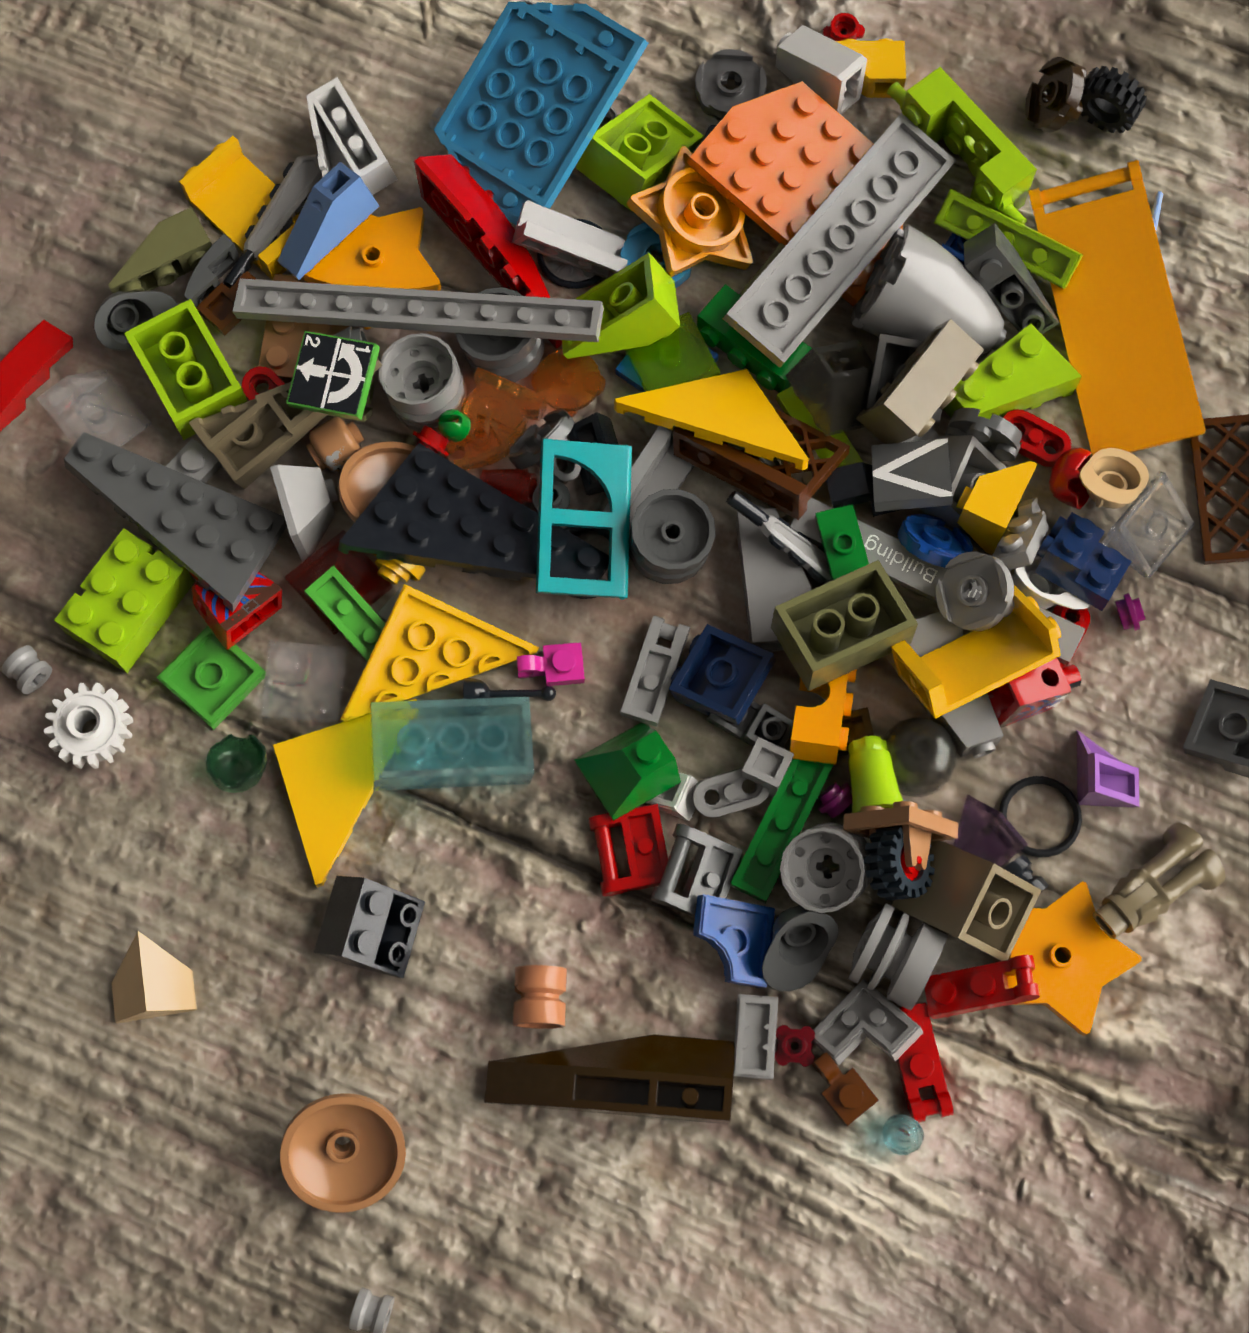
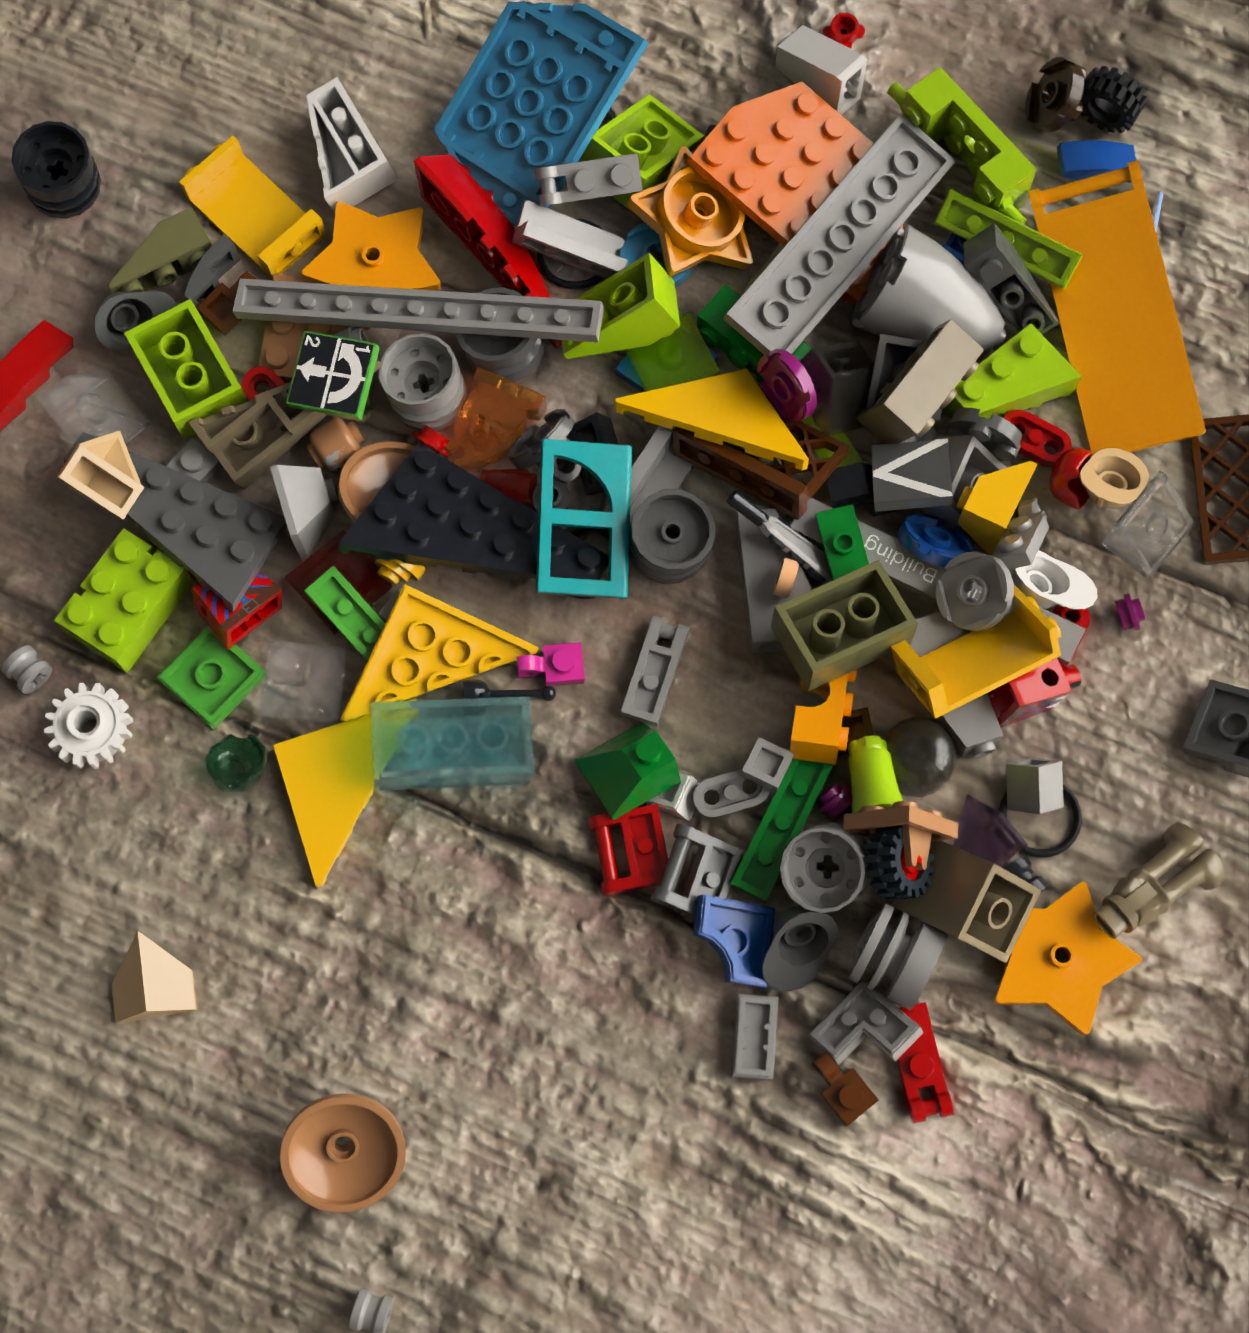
light grey sword [223,154,322,289] -> none
medium blue slope [277,162,379,280] -> none
black slope [314,876,425,978] -> none
green hinge [438,409,471,442] -> none
dark brown wedge [484,1034,735,1124] -> none
nougat wheel [513,965,567,1029] -> none
clear orange piece [531,349,606,417] -> none
dark blue plate [669,624,776,725] -> none
flat silver plate [695,49,767,119] -> none
dark grey slope [705,701,794,748] -> none
dark red plate [775,1025,815,1067] -> none
yellow slope [836,38,906,98] -> none
clear light blue plate [883,1114,924,1155] -> none
red plate [925,955,1040,1019] -> none
dark blue plate [1035,512,1132,611] -> none
medium lavender slope [1077,730,1140,808] -> none
none -> black wheel [11,121,101,219]
none -> tan slope [57,430,144,520]
none -> light grey plate [535,154,643,206]
none -> magenta tile [757,349,817,423]
none -> light nougat tile [773,557,799,599]
none -> light grey panel [1006,758,1063,814]
none -> blue slope [1056,140,1136,183]

